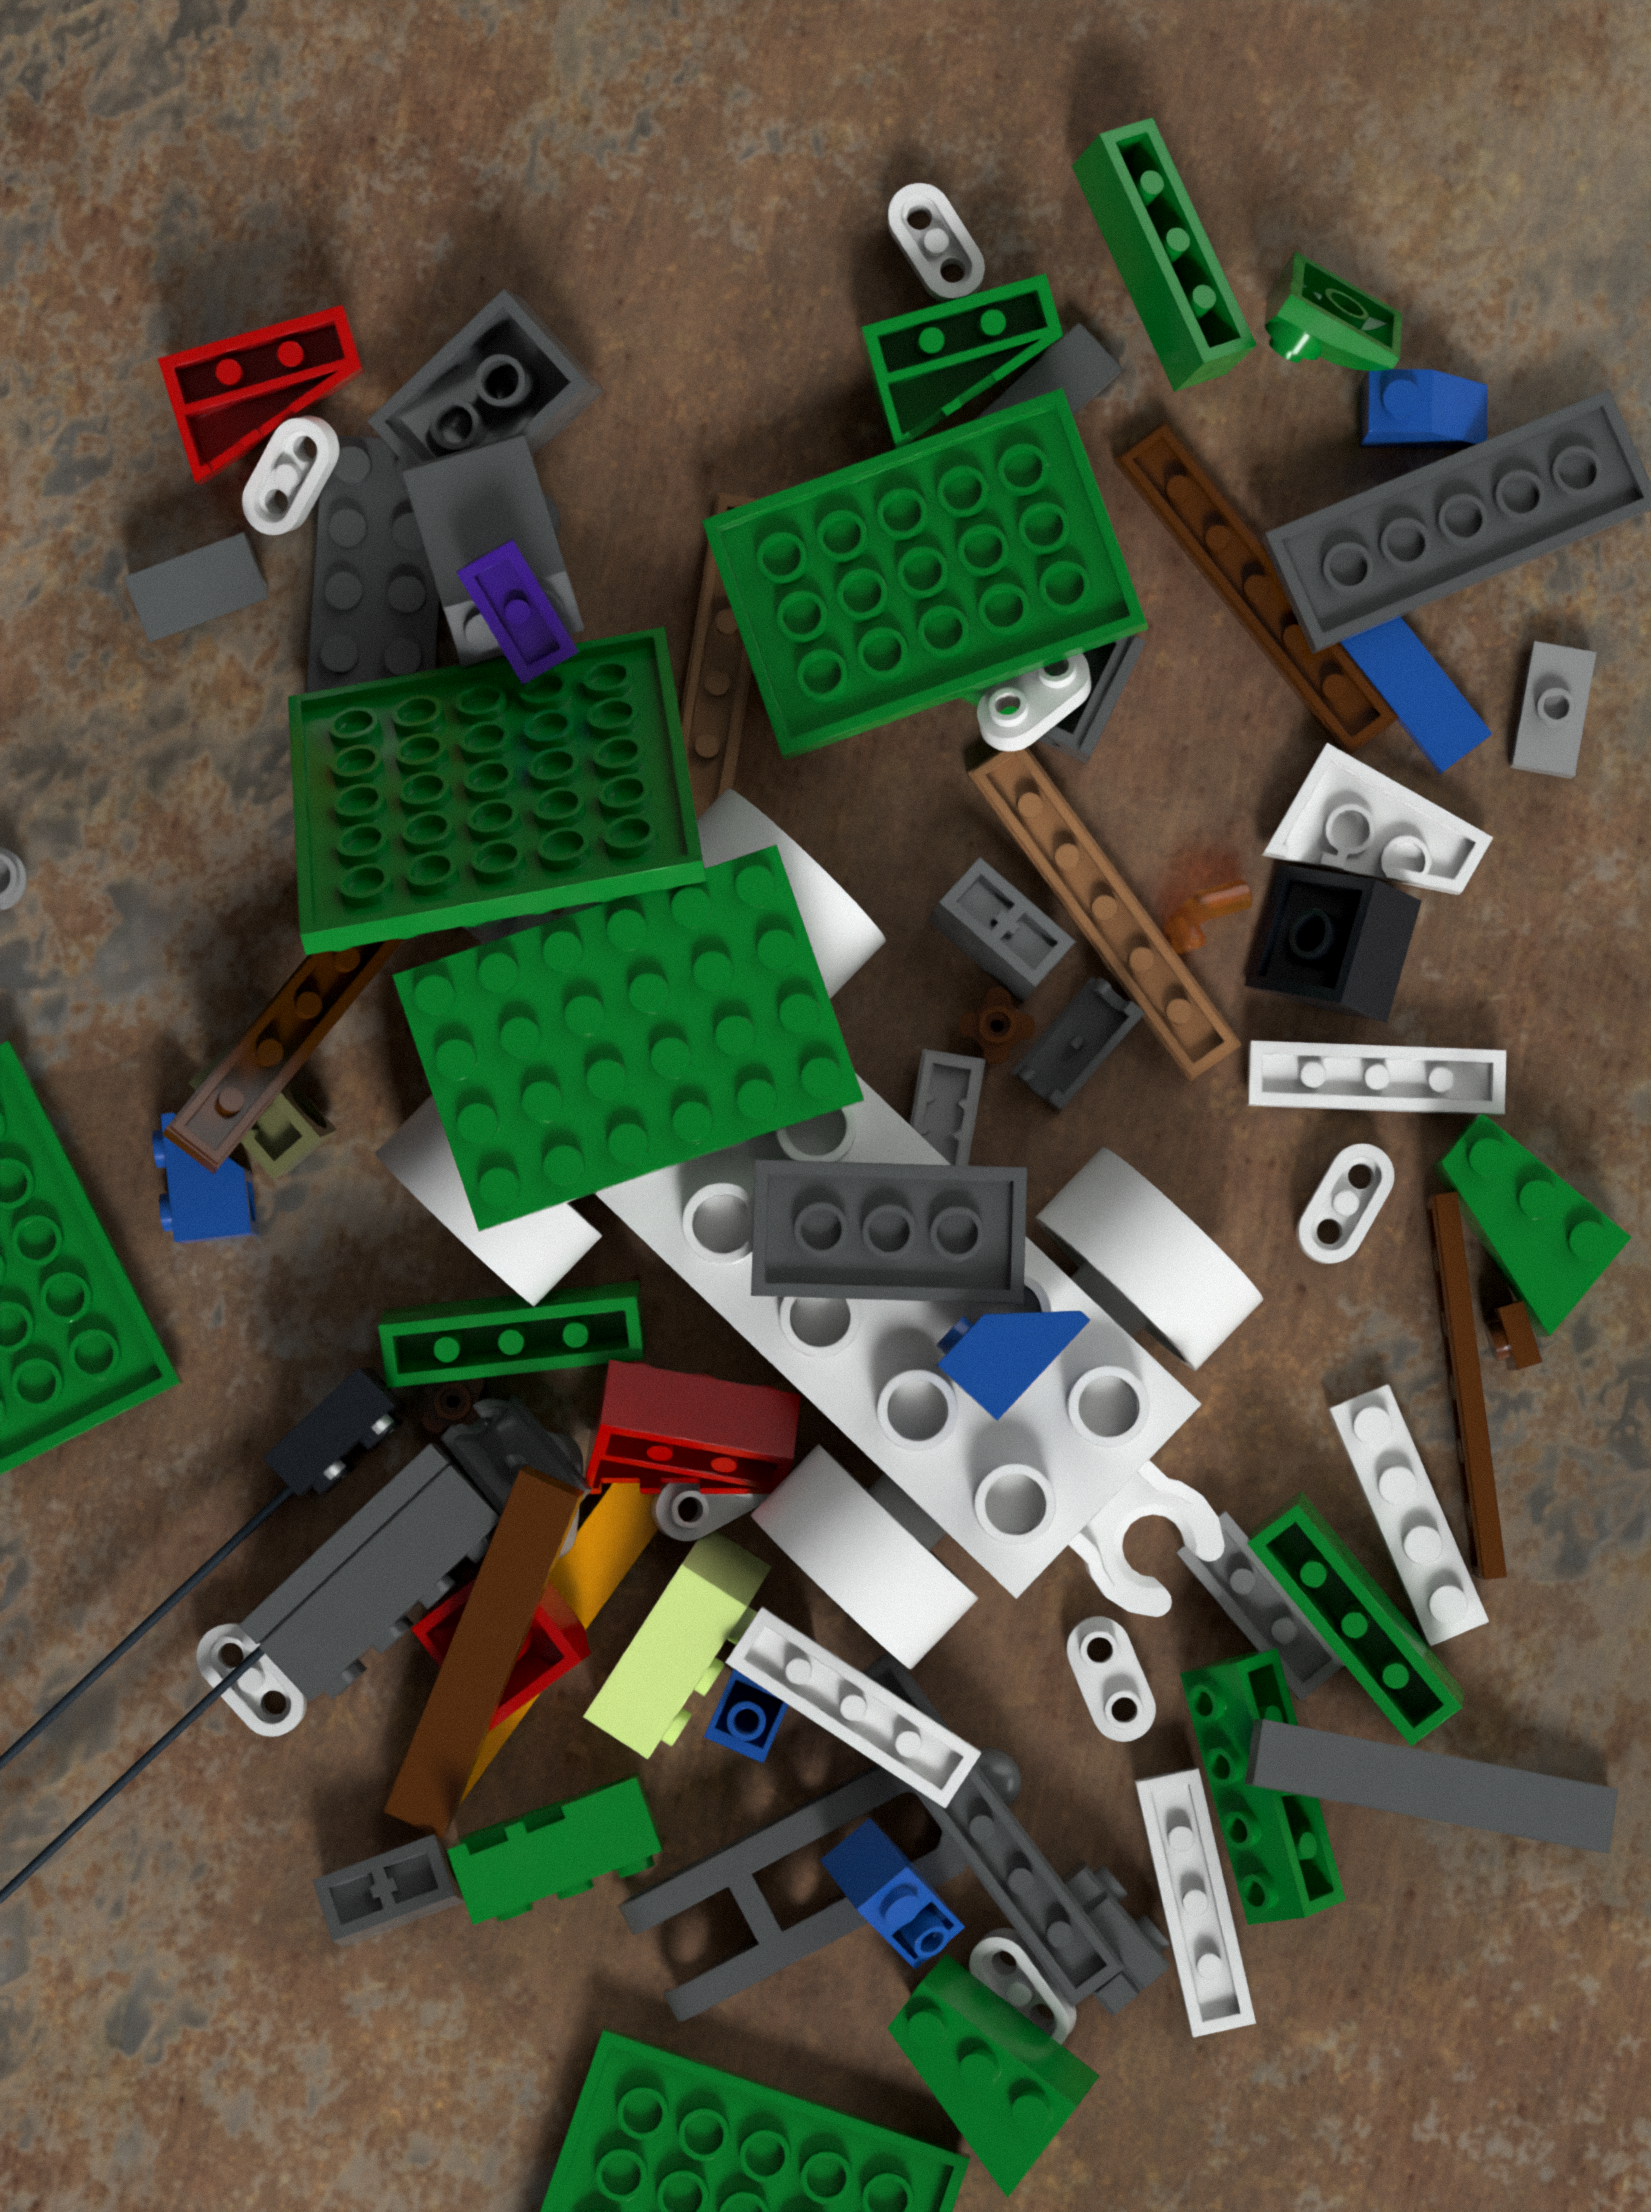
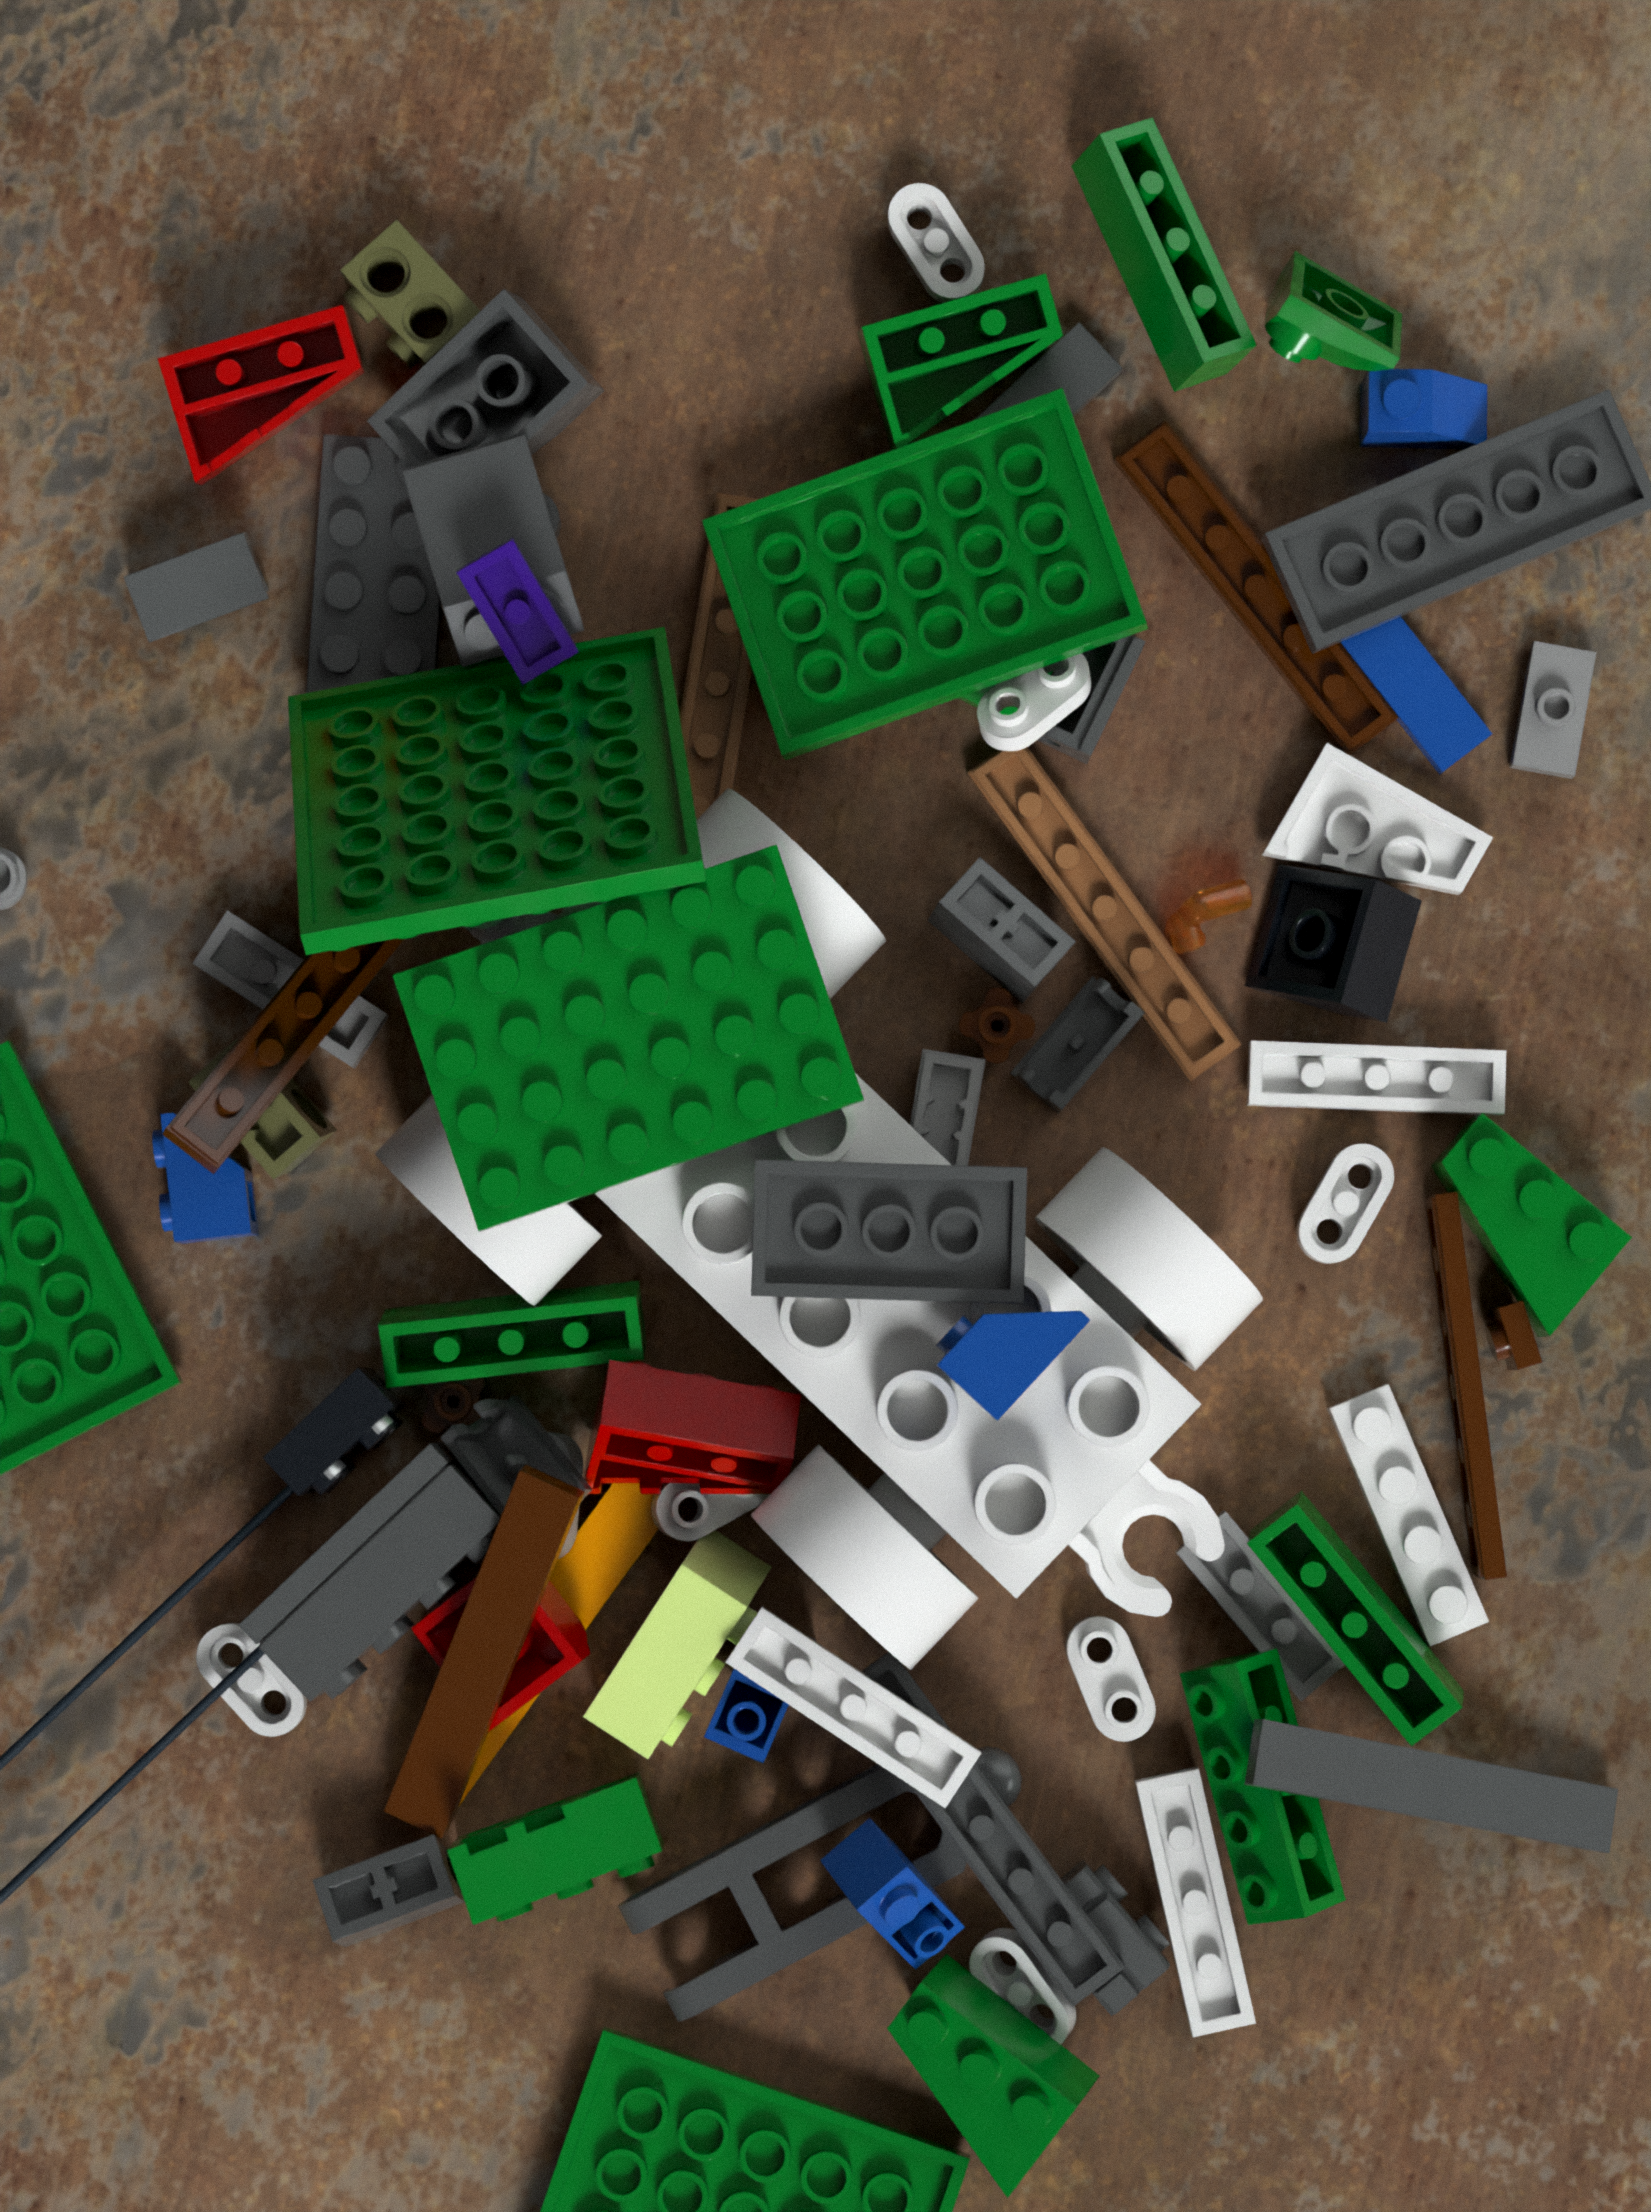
white plate [242,415,339,535] -> none
none -> light grey plate [192,910,389,1069]
none -> olive brick [340,220,480,370]

